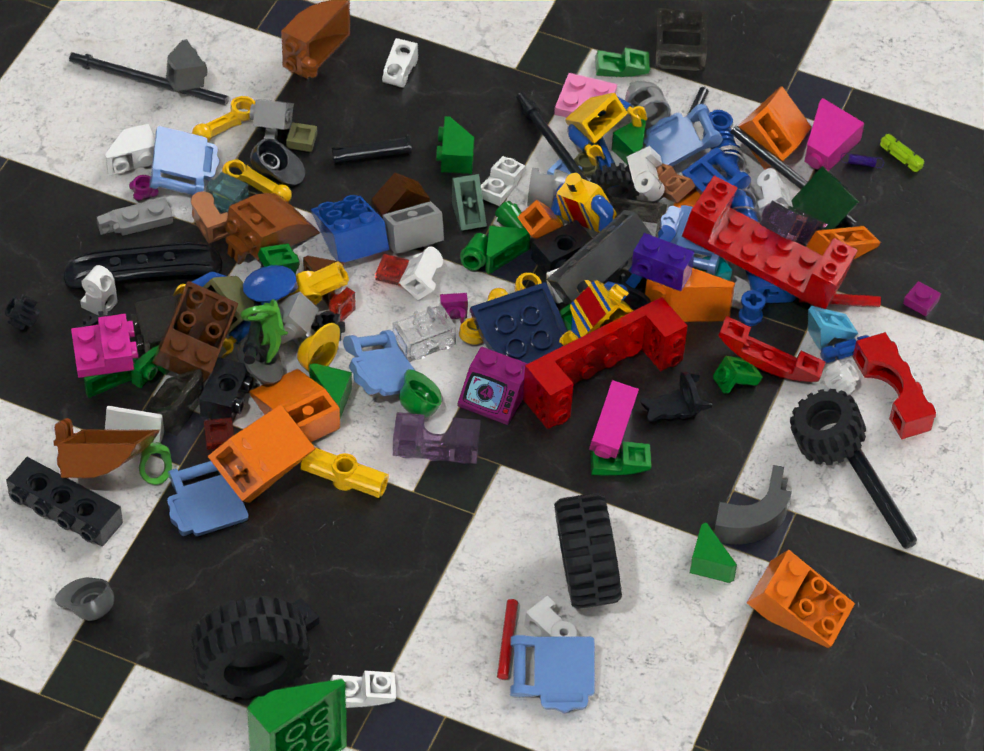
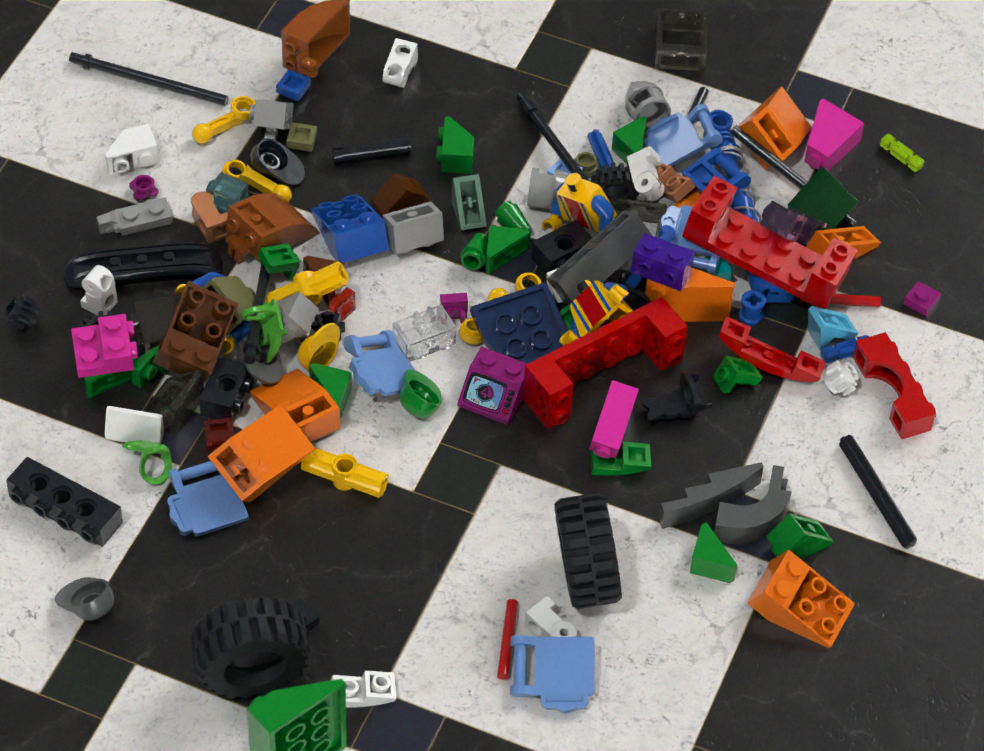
dark orange piece [53,418,160,478] -> none
piece [149,126,220,195] -> none
dark grey slope [166,39,208,91] -> none
blue dish [243,265,298,305] -> none
clear red plate [375,254,409,286] -> none
clear purple arch [393,412,481,464] -> none
white leg [399,247,443,300] -> none
white slope [481,156,526,206] -> none
orange brick [517,200,563,239] -> none
bright pink plate [554,73,617,117] -> none
yellow torso [565,93,647,166] -> none
green slope [595,48,650,77] -> none
white leg [757,168,794,222] -> none
black tyre [790,388,866,465] -> none
dark purple piece [841,153,884,168] -> none
none -> blue plate [276,69,311,101]
none -> dark grey slope [659,462,764,529]
none -> green slope [766,513,834,559]

